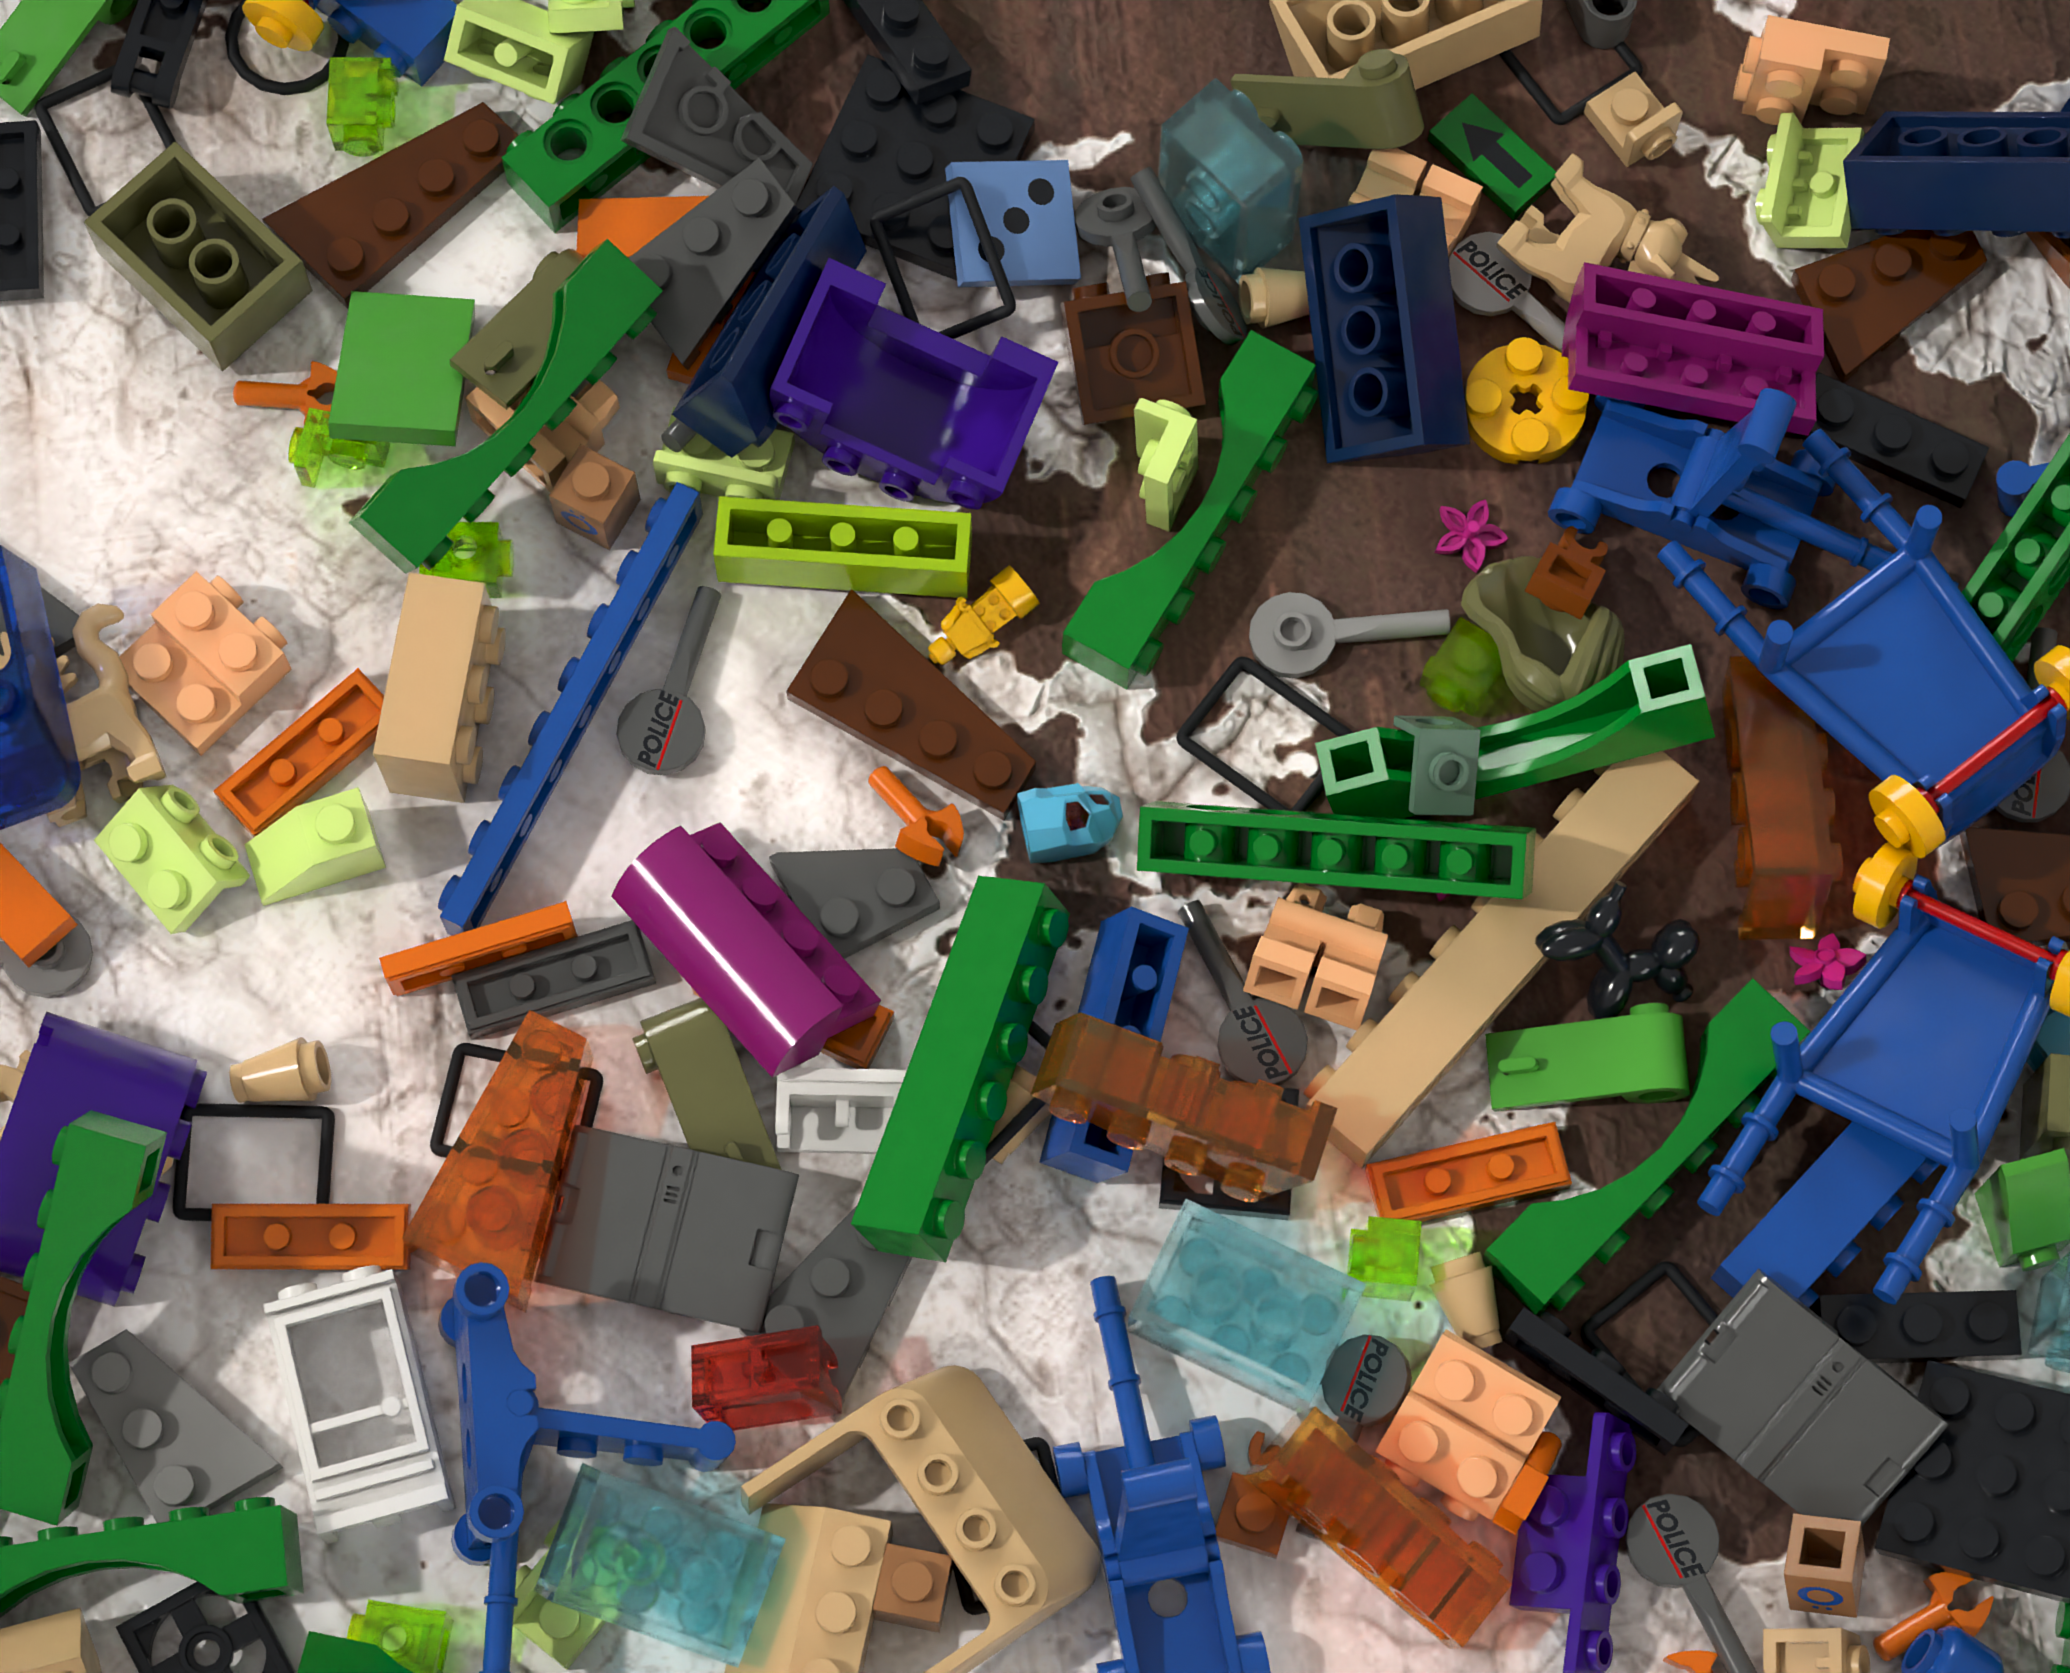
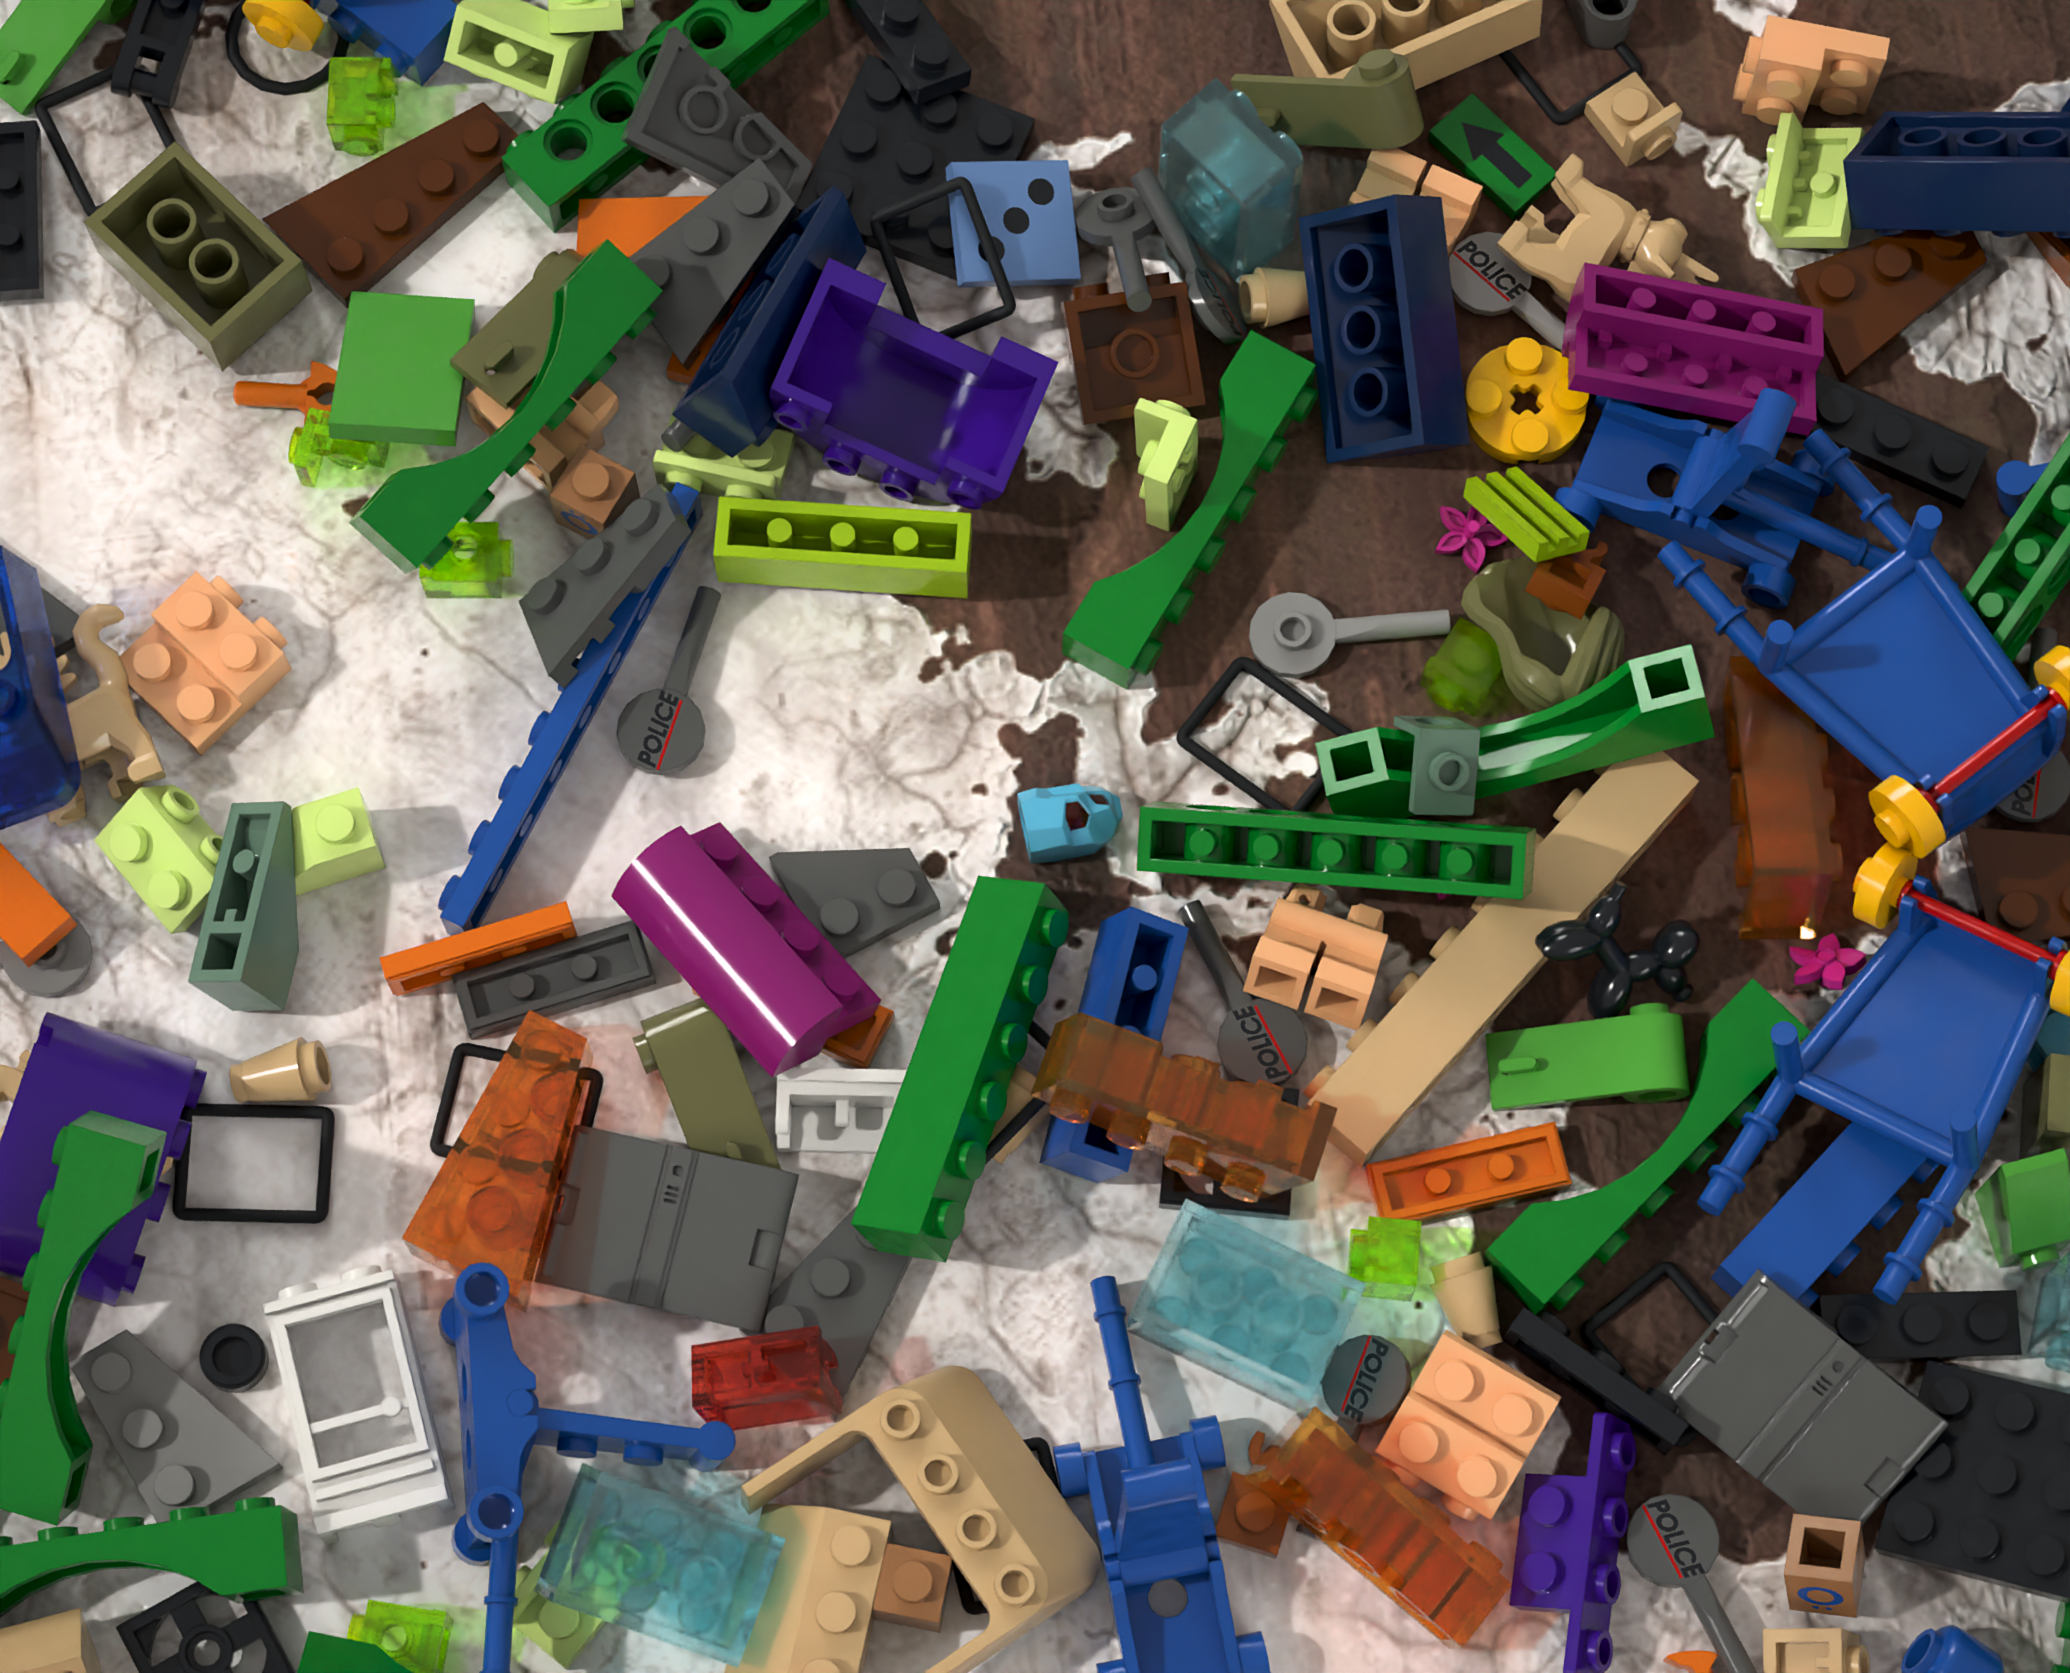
orange tile [210,1204,411,1270] -> none
orange tile [213,668,384,837] -> none
tan brick [373,572,506,803] -> none
reddish brown wing [786,589,1036,821] -> none
orange bar [868,766,964,866] -> none
yellow piece [928,565,1040,665] -> none
orange bar [1492,1432,1562,1536] -> none
orange bar [1873,1572,1994,1661] -> none
none -> sand green slope [188,801,299,1011]
none -> black tile [199,1324,269,1393]
none -> dark grey wing [518,483,691,689]
none -> lime tile [1463,466,1590,563]

